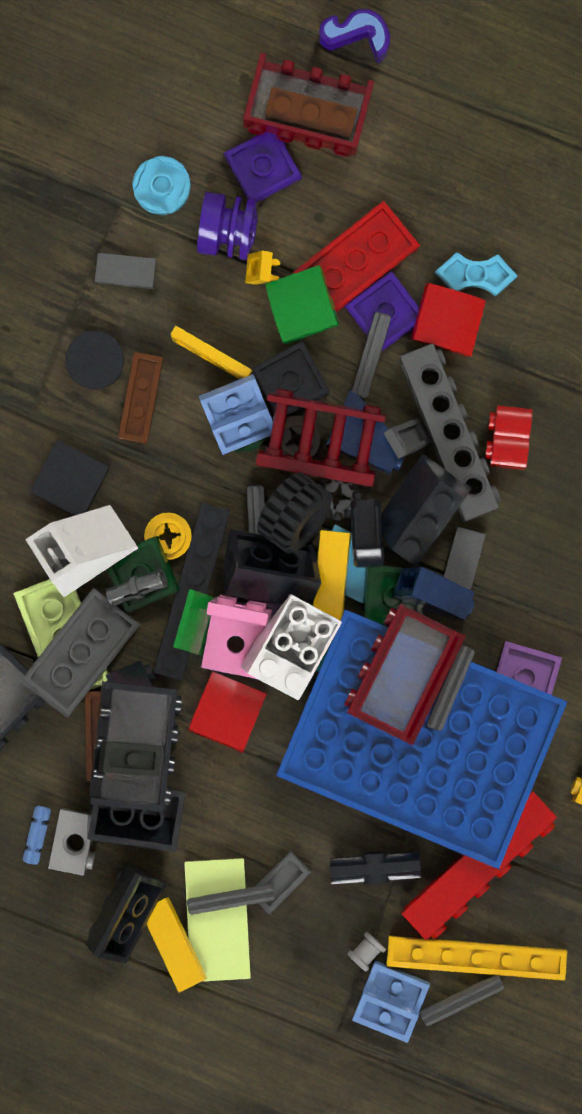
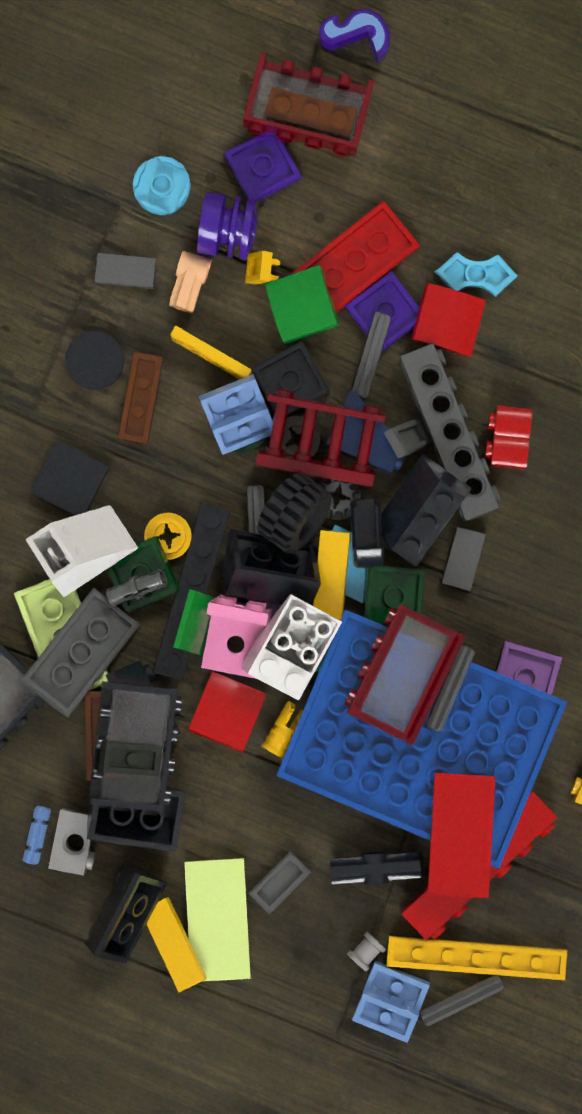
dark grey axle [187,884,275,915] -> none
dark blue slope [392,567,475,620] -> none
none -> light nougat piece [169,251,212,313]
none -> yellow hinge [261,701,303,759]
none -> red tile [428,772,495,898]

